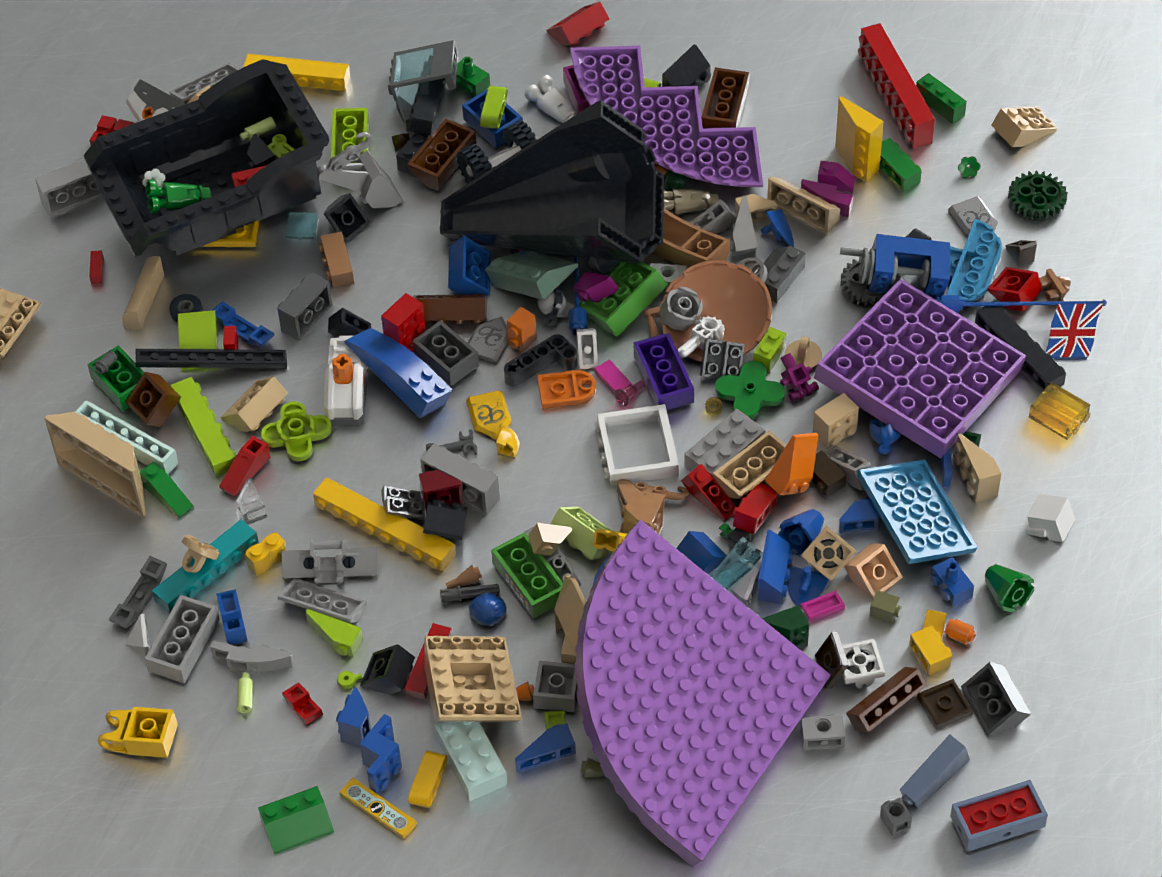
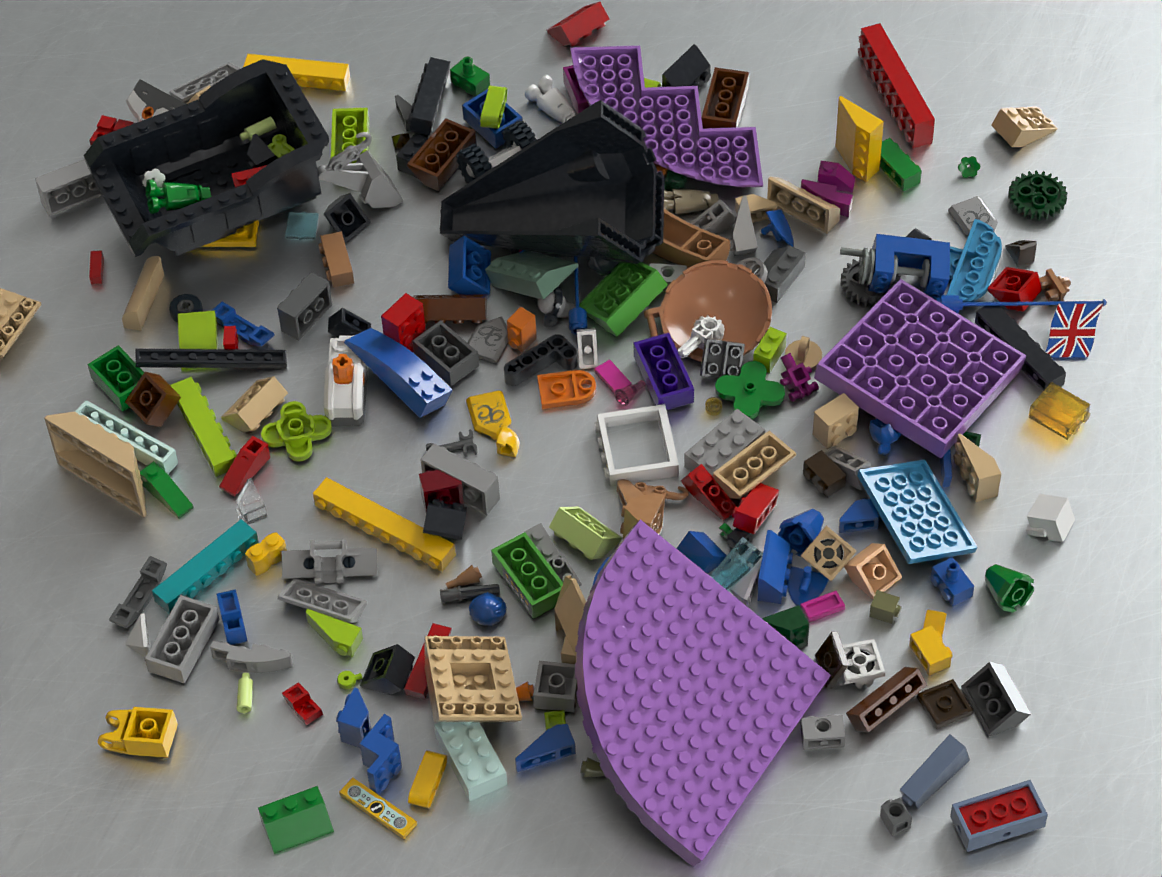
dark grey pin [94,350,118,374] -> none
tan tile [181,535,220,573] -> none
dark grey slope [381,486,425,520] -> none
dark grey panel [388,40,458,101] -> none
tan slope [528,523,572,556] -> none
magenta slope [574,272,619,303] -> none
yellow brick [593,529,627,552] -> none
light grey brick [660,287,703,332] -> none
orange slope [765,433,818,496] -> none
green brick [916,73,967,124] -> none
orange brick [944,619,976,645] -> none

